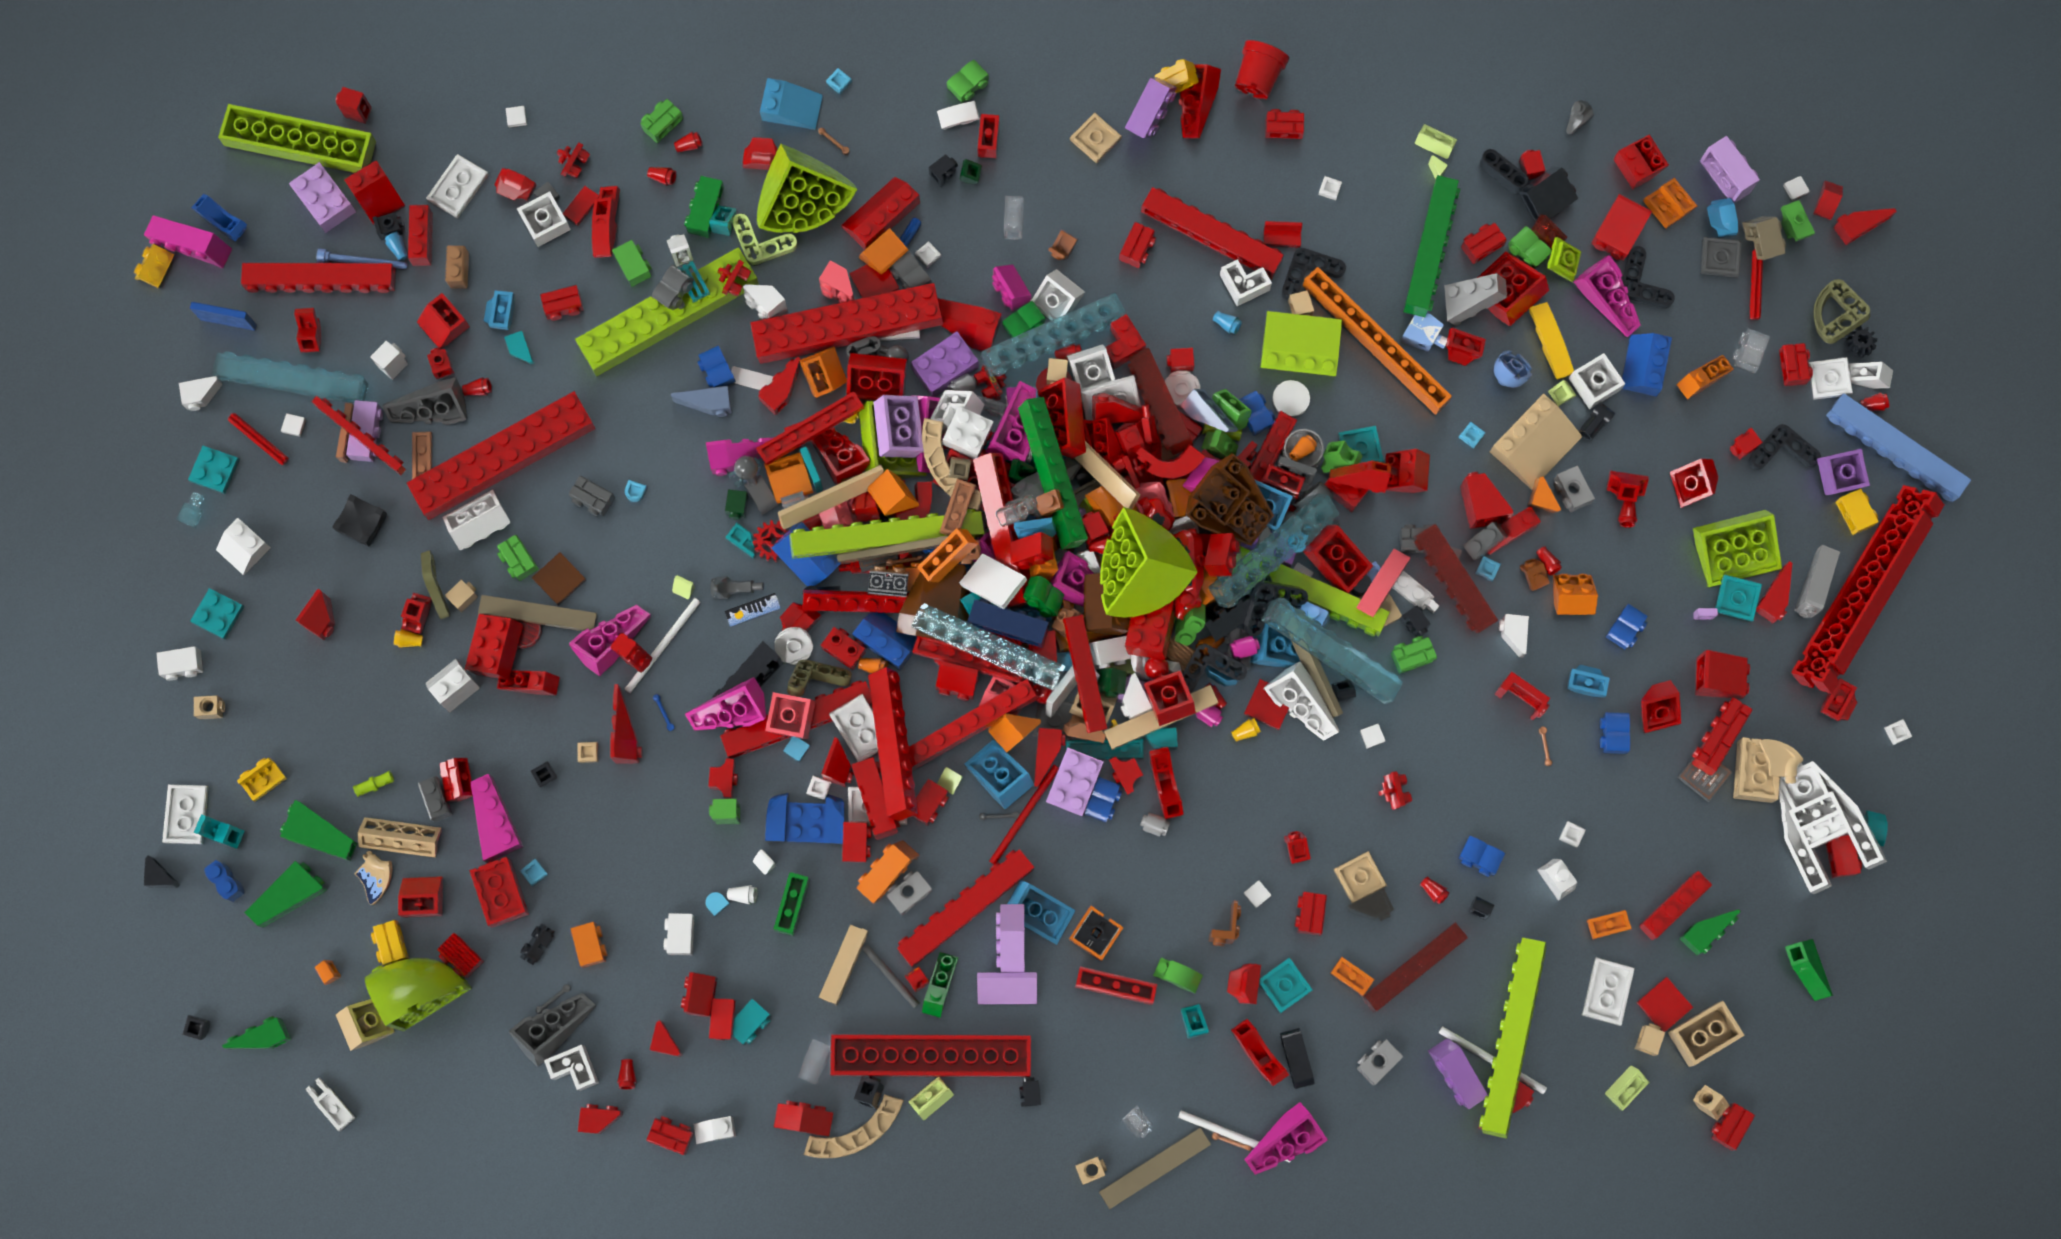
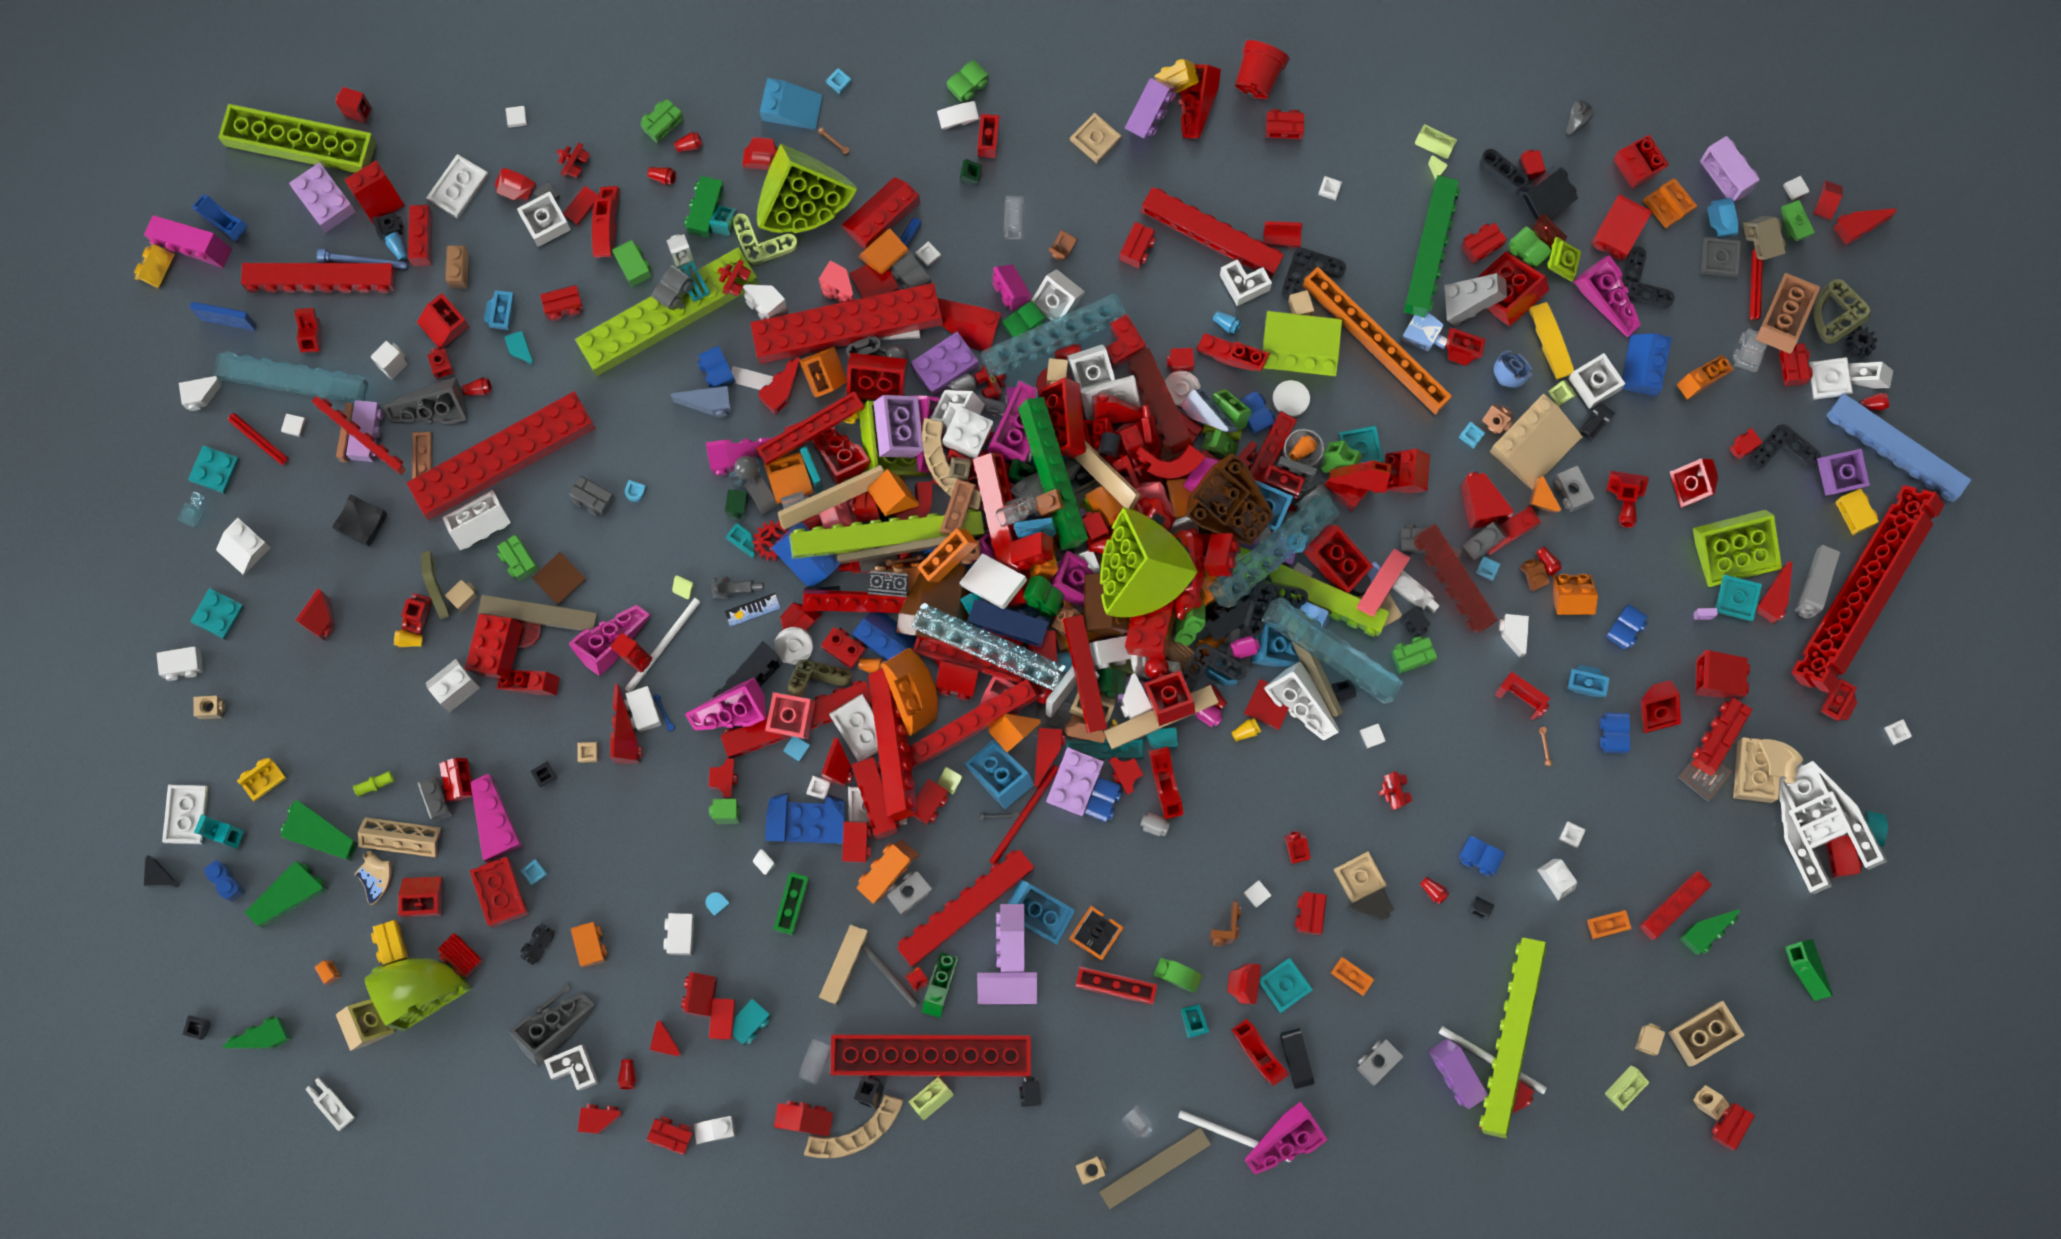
white cone [727,885,758,905] -> none
black brick [929,154,958,187] -> none
nougat hinge [1212,1132,1252,1151] -> none
clear red brick [1361,922,1468,1013] -> none
white tile [1582,957,1635,1026] -> none
red tile [1636,977,1693,1032] -> none
none -> white brick [624,686,662,733]
none -> orange slope [881,648,938,736]
none -> black brick [1098,432,1122,457]
none -> red slope [1196,333,1270,371]
none -> nougat brick [1482,404,1515,434]
none -> nougat brick [1755,273,1820,354]

